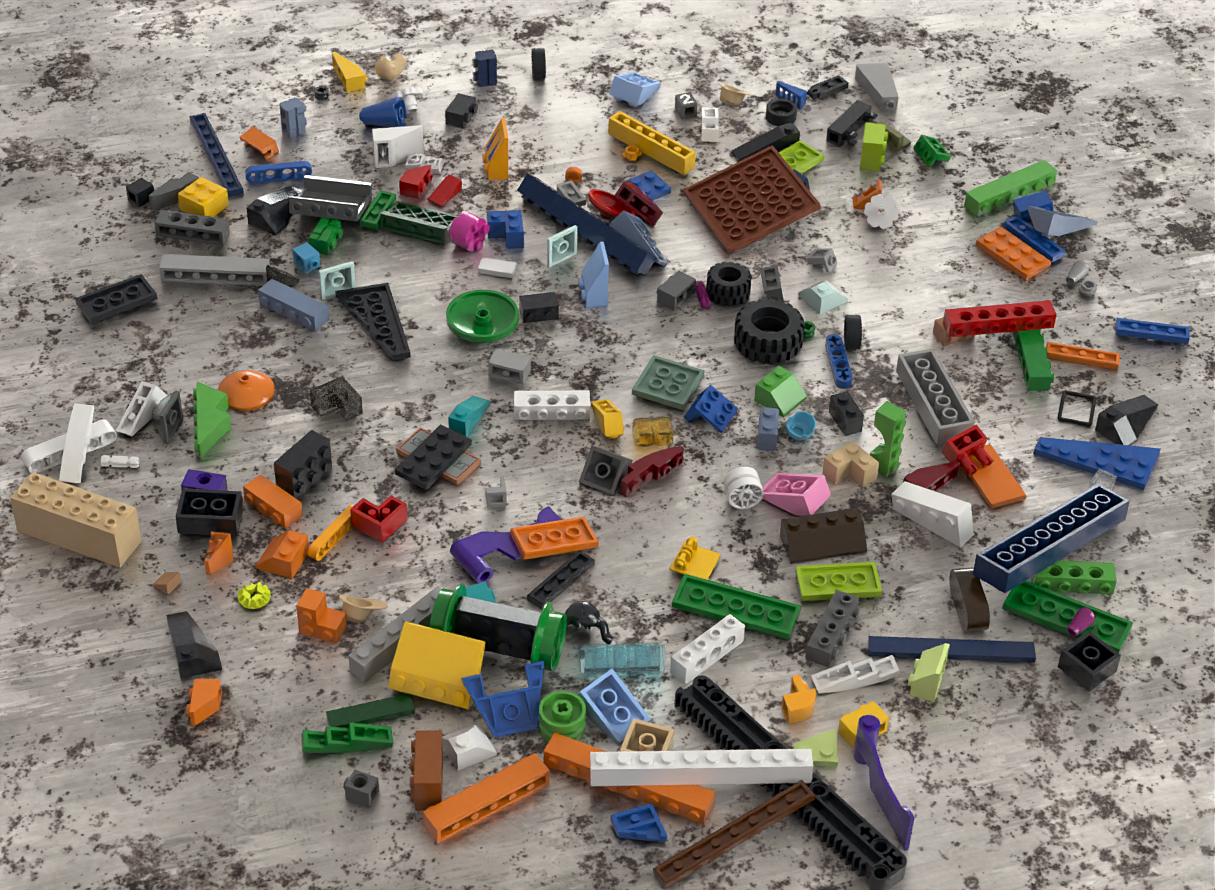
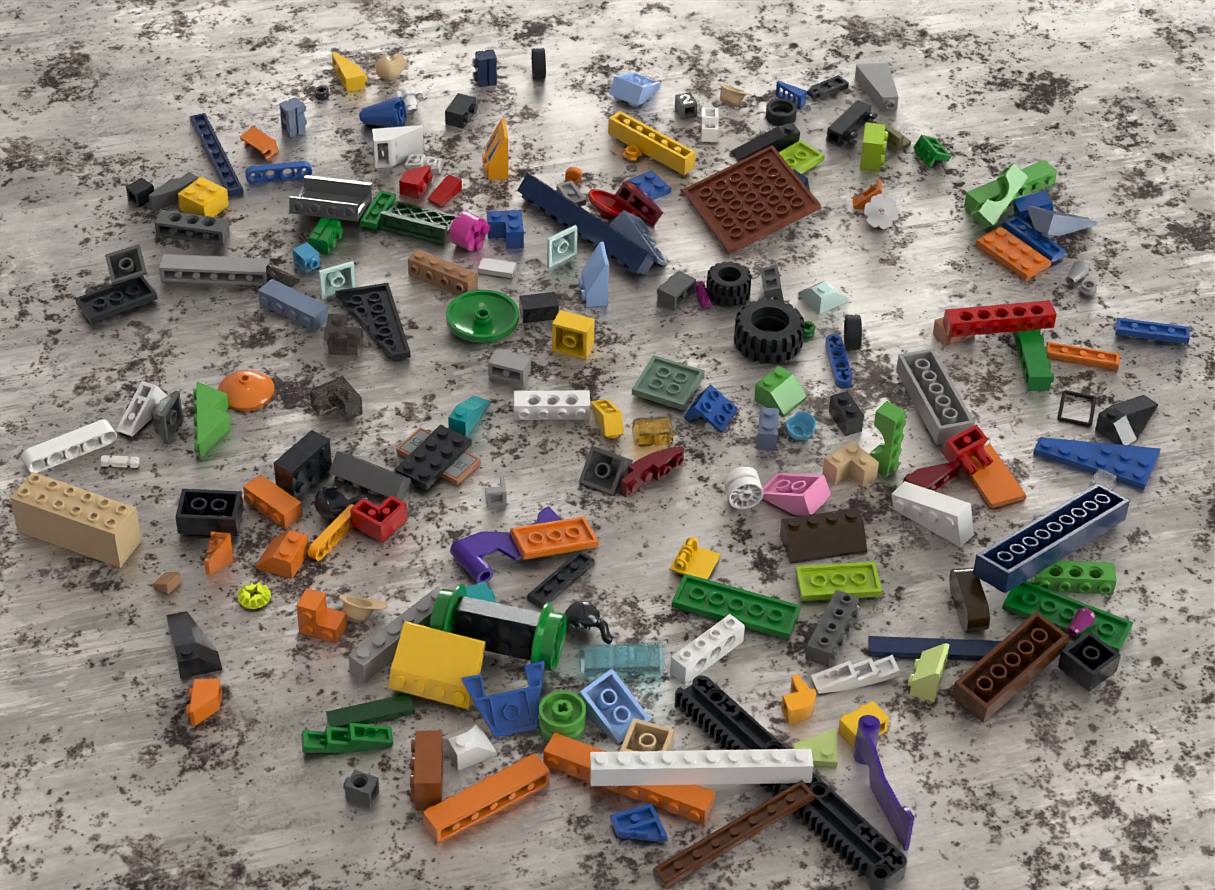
white slope [59,403,94,483] -> none
dark purple brick [181,469,228,491] -> none
black wedge [246,185,301,236] -> none
light grey bracket [807,248,837,272] -> none
none -> dark grey slope [105,244,147,285]
none -> black piece [314,486,368,519]
none -> clear smoke brick [323,314,364,356]
none -> dark grey brick [329,451,411,501]
none -> medium nougat brick [408,249,478,295]
none -> yellow brick [552,310,595,360]
none -> reddish brown brick [951,611,1069,723]
none -> arch [970,163,1028,229]

